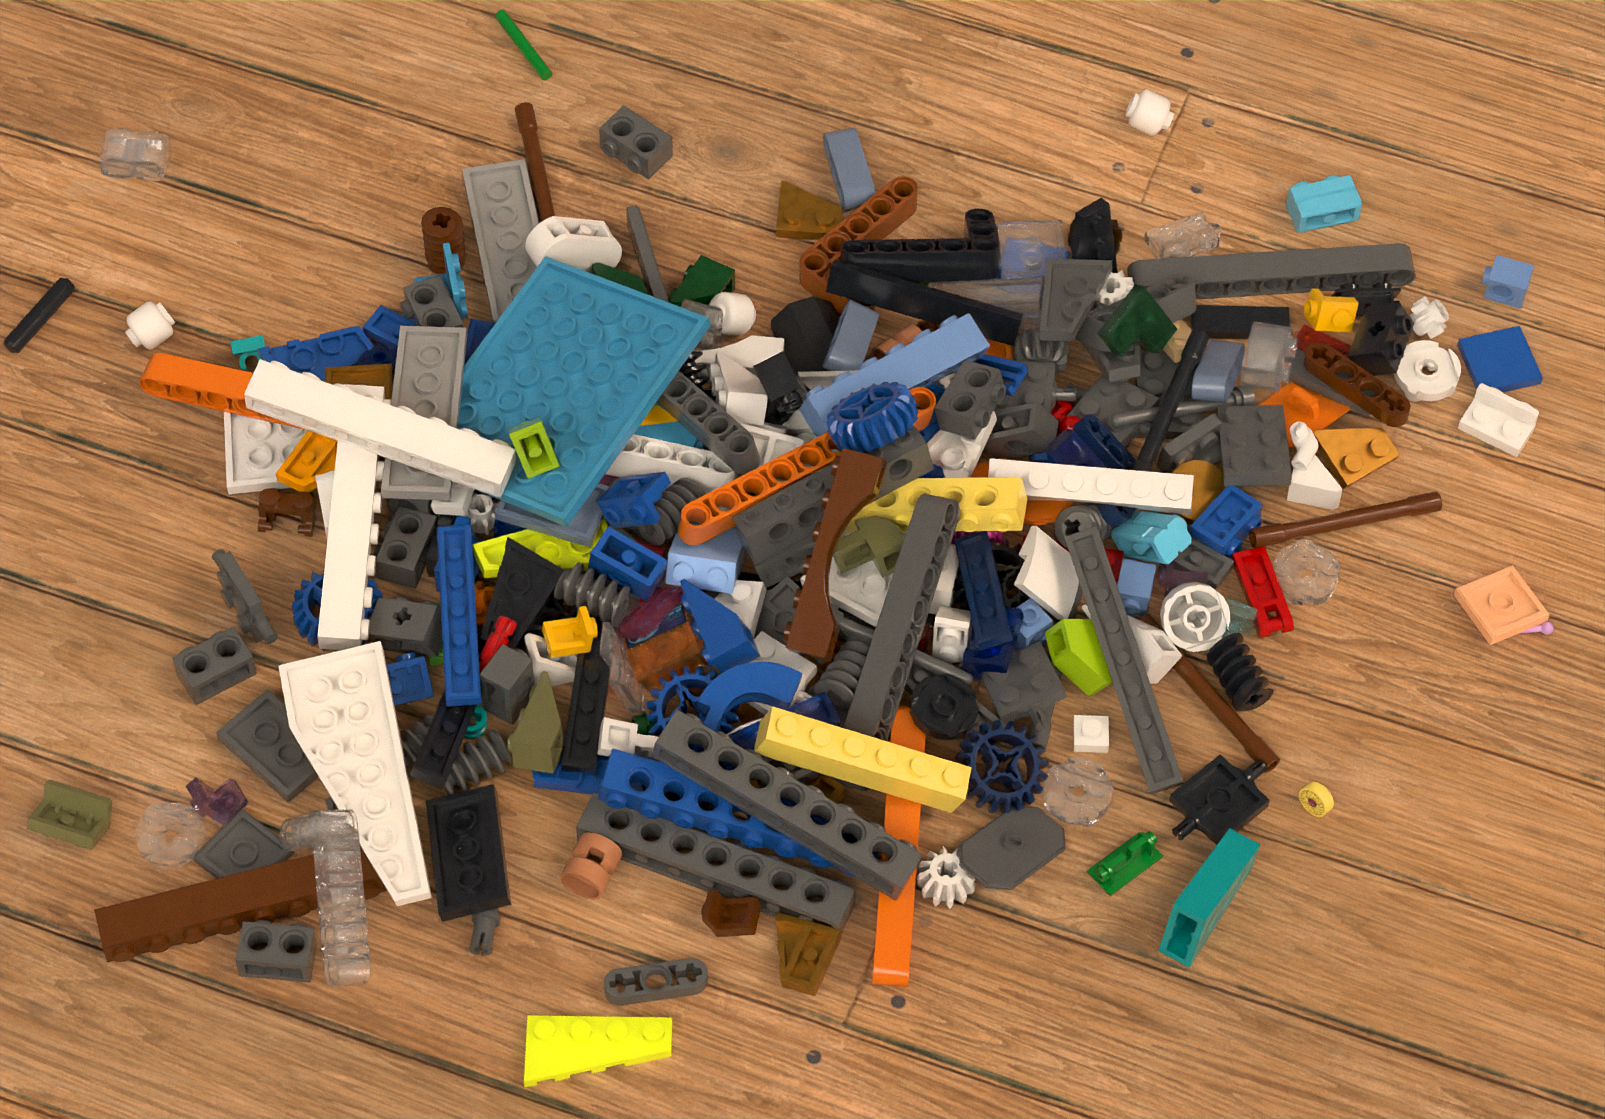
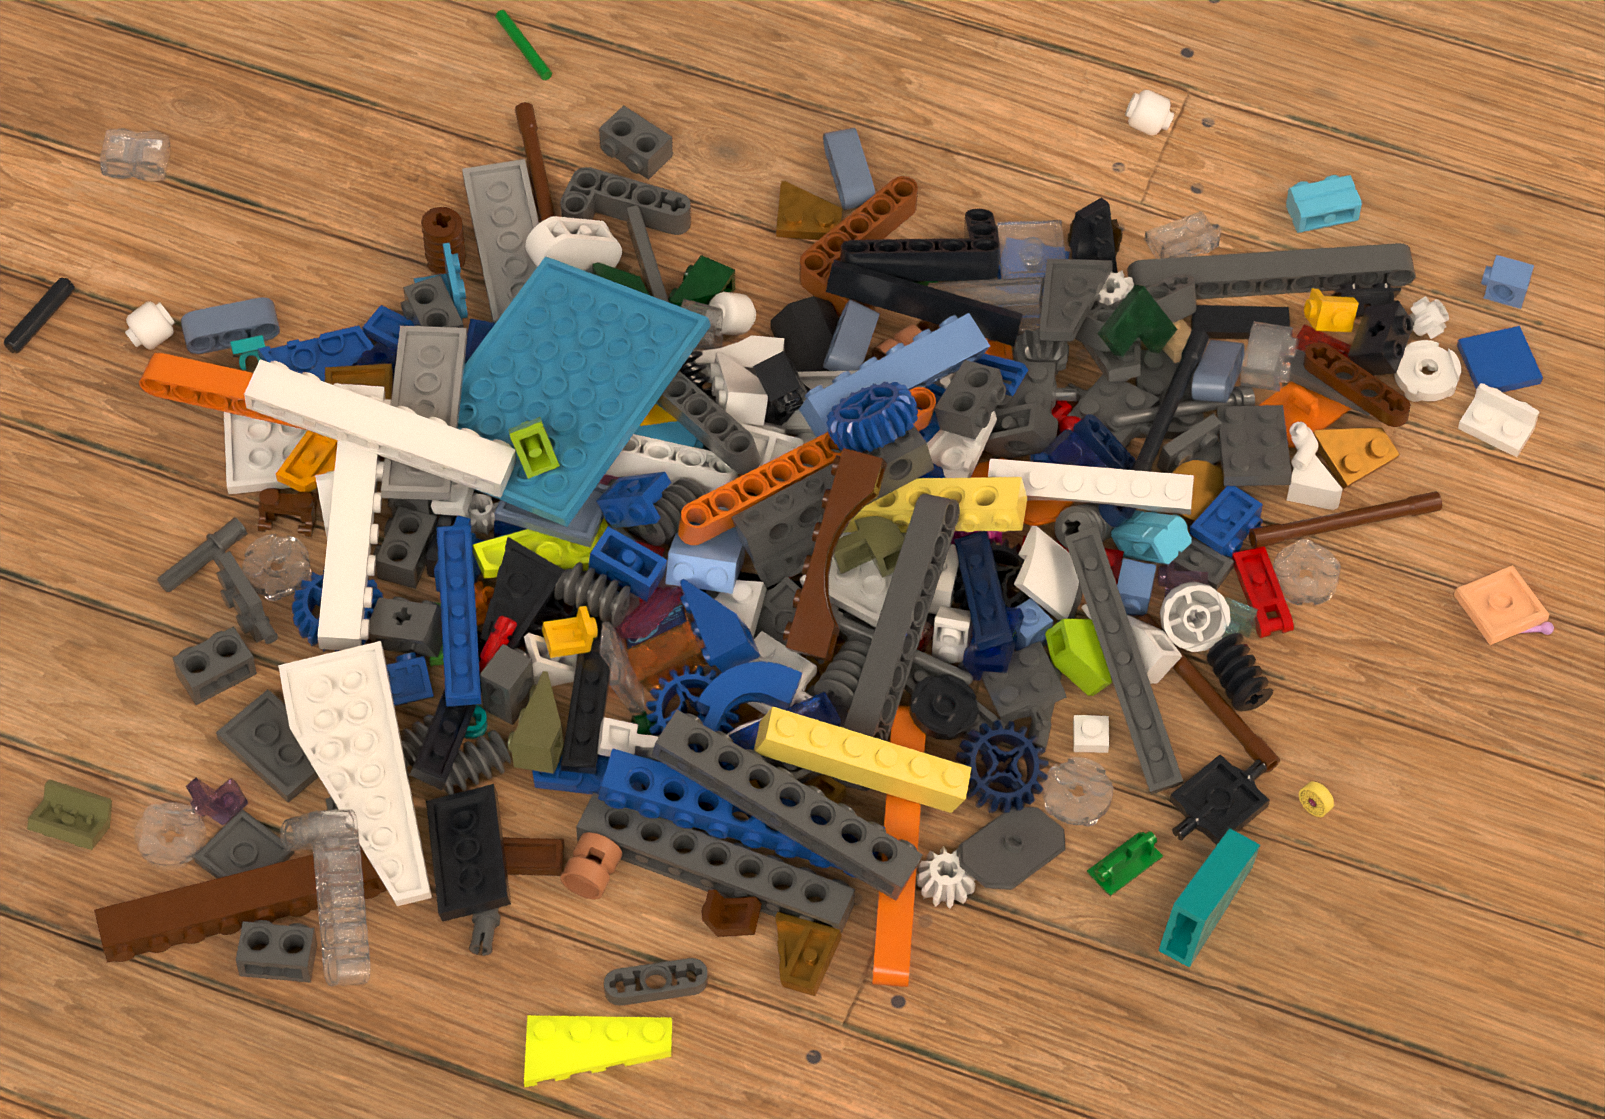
none -> dark grey axle [157,517,248,592]
none -> sand blue beam [181,297,280,354]
none -> clear plate [242,534,311,601]
none -> reddish brown tile [503,837,564,876]
none -> dark grey beam [560,167,691,235]

